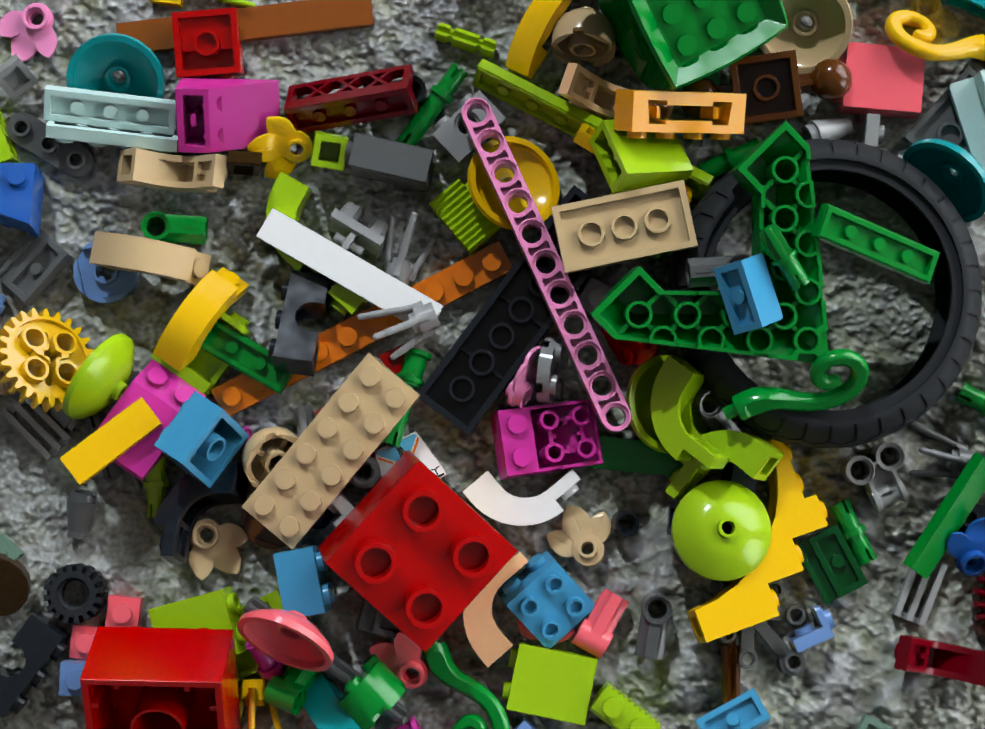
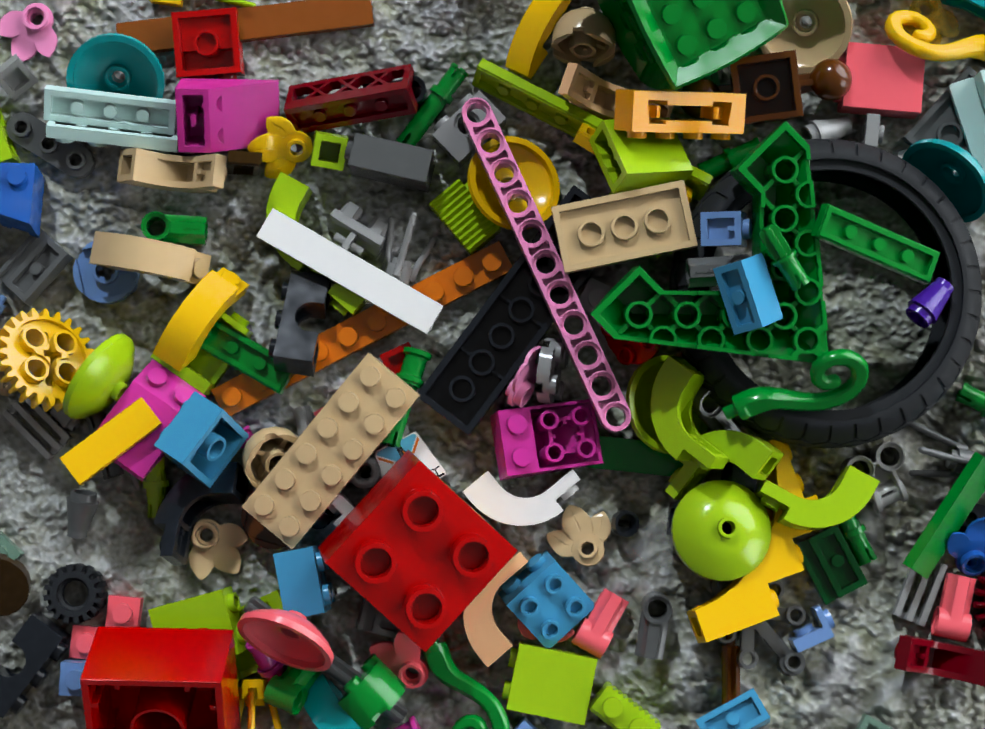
light grey plant [357,301,441,360] -> none
lime axle [434,23,497,58] -> none
none -> medium blue bracket [700,211,752,247]
none -> lime arch [754,465,880,530]
none -> dark purple cone [905,277,954,328]
none -> coral piece [930,572,976,643]

